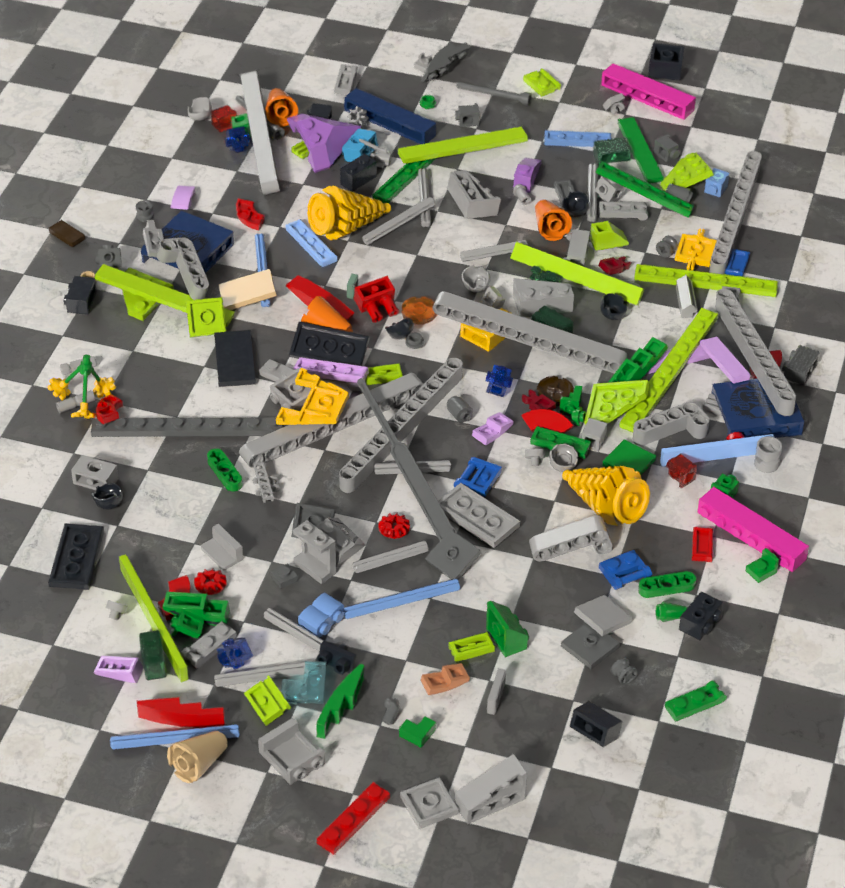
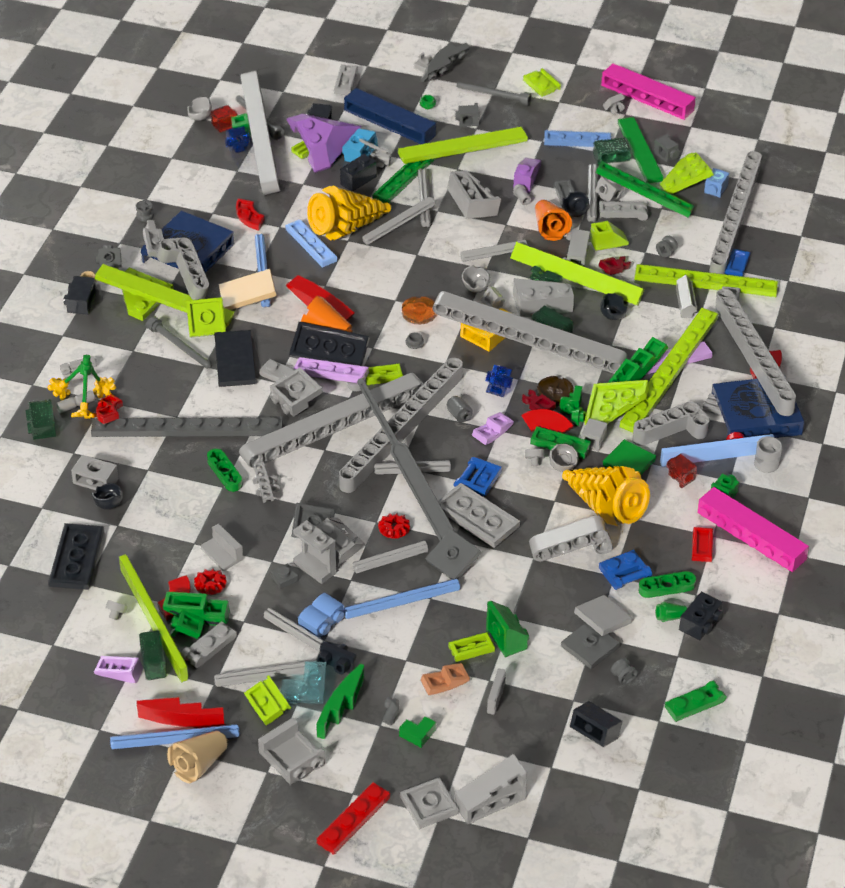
dark brown tile [48,220,85,248] -> none
lavender slope [171,185,195,210] -> none
clear blue brick [217,637,253,669] -> none
orange cone [265,88,298,127] -> none
yellow wing [276,368,349,425] -> none
light grey gear [347,106,369,126] -> none
sand green tile [347,273,358,299] -> none
red brick [354,276,399,323] -> none
black hair [385,317,414,340] -> none
black brick [648,43,685,80] -> none
dark grey cone [666,183,693,203] -> none
yellow plate [675,228,717,271] -> none
lavender tile [700,337,750,384] -> none
green bracket [745,548,779,583] -> none
dark grey brick [782,345,820,385] -> none
none -> clear green brick [25,399,56,440]
none -> dark grey piece [146,316,211,369]

